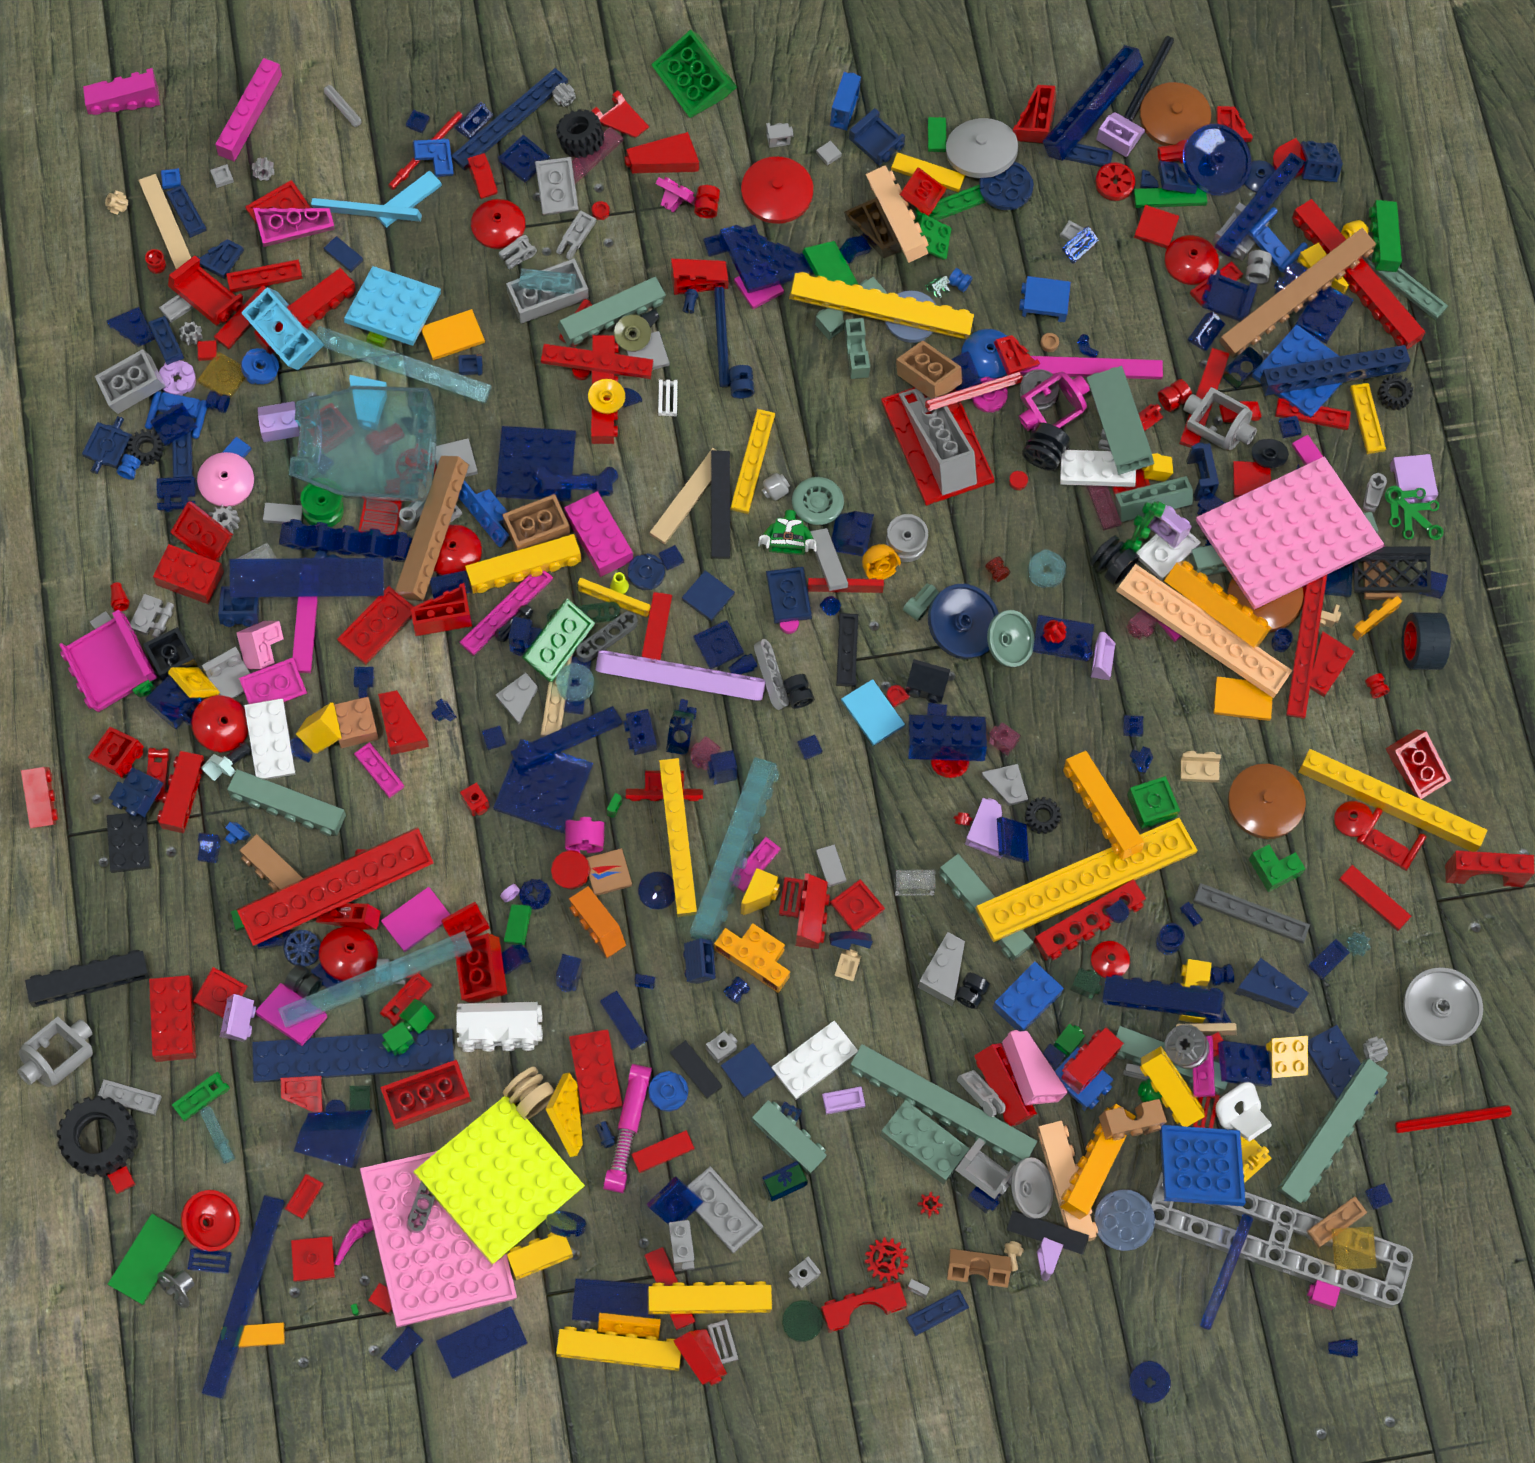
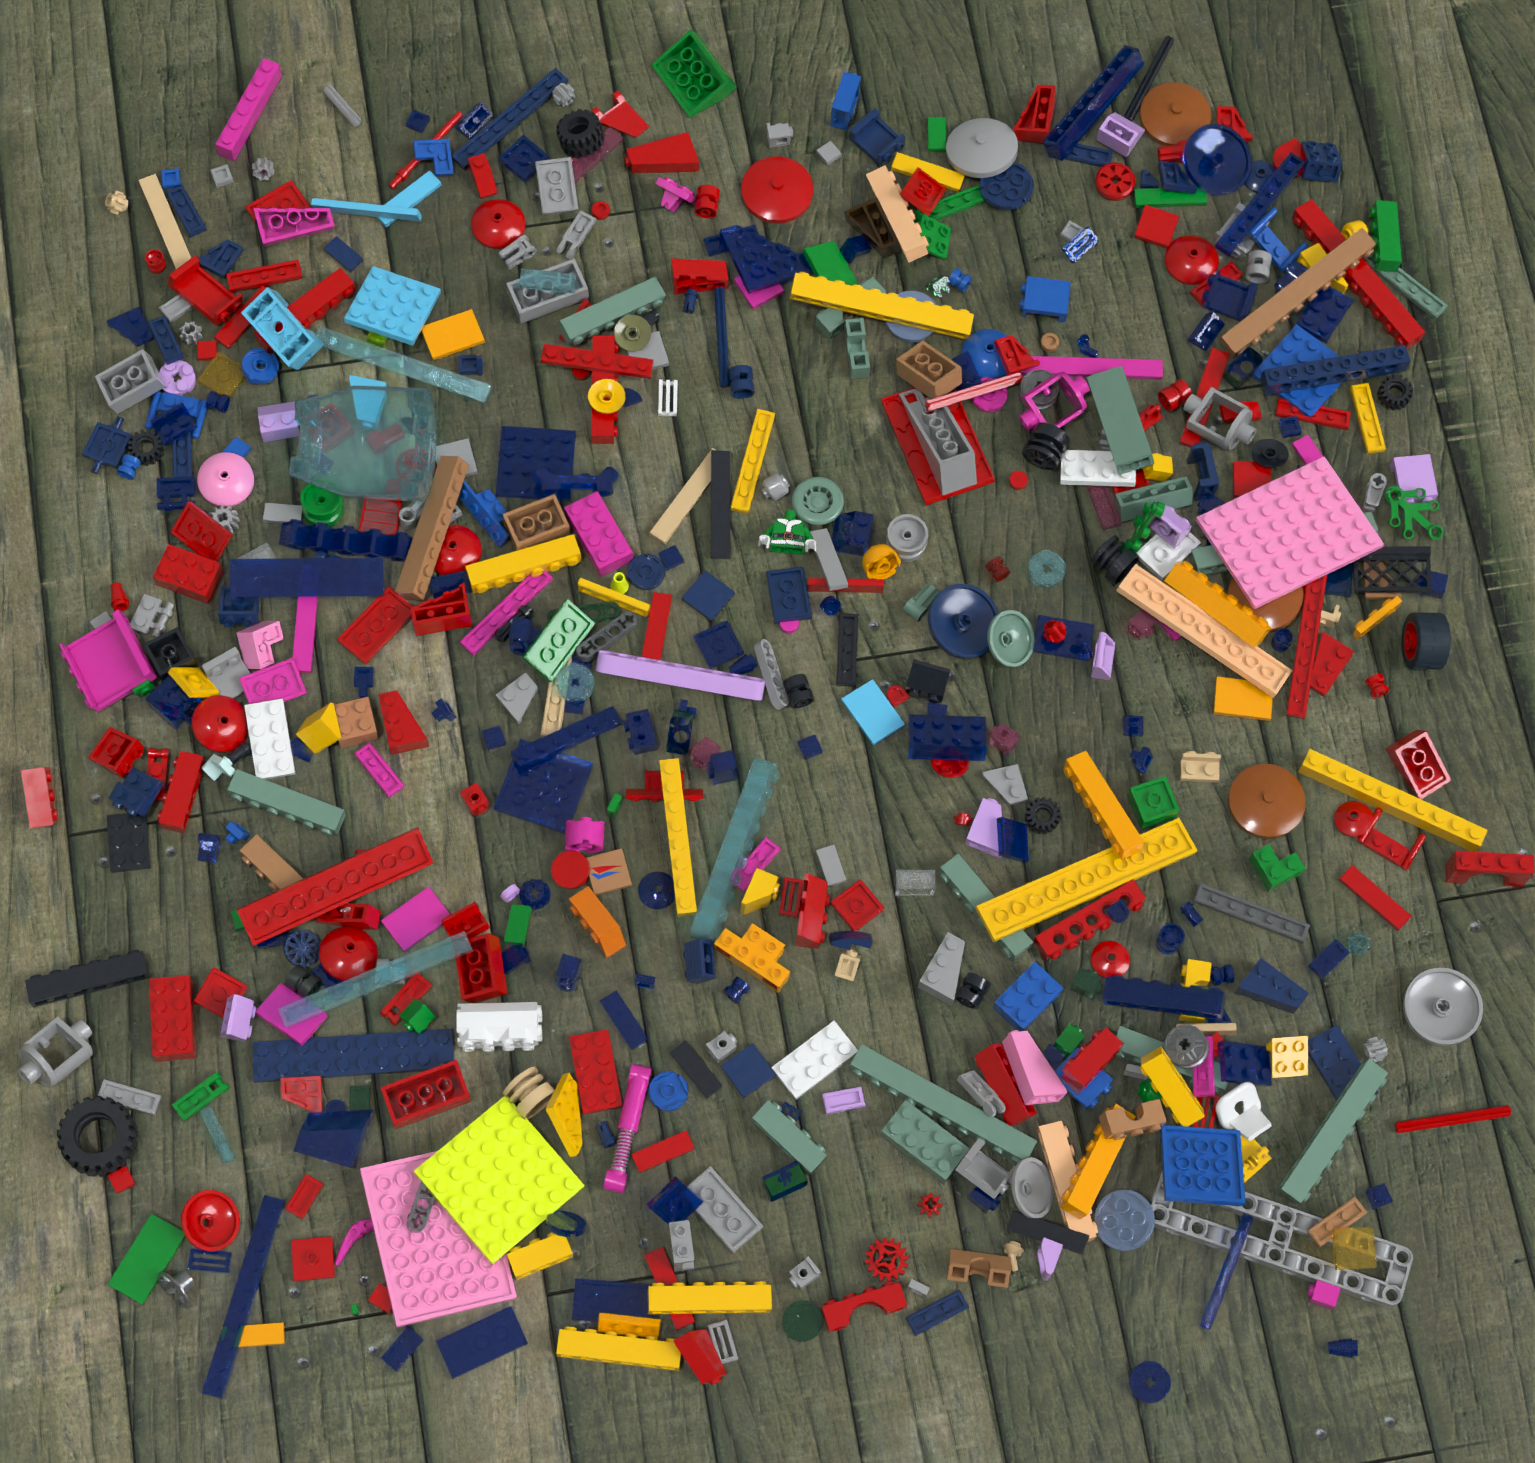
dark pink wedge [83,68,160,115] -> none
green brick [382,1022,415,1056] -> none

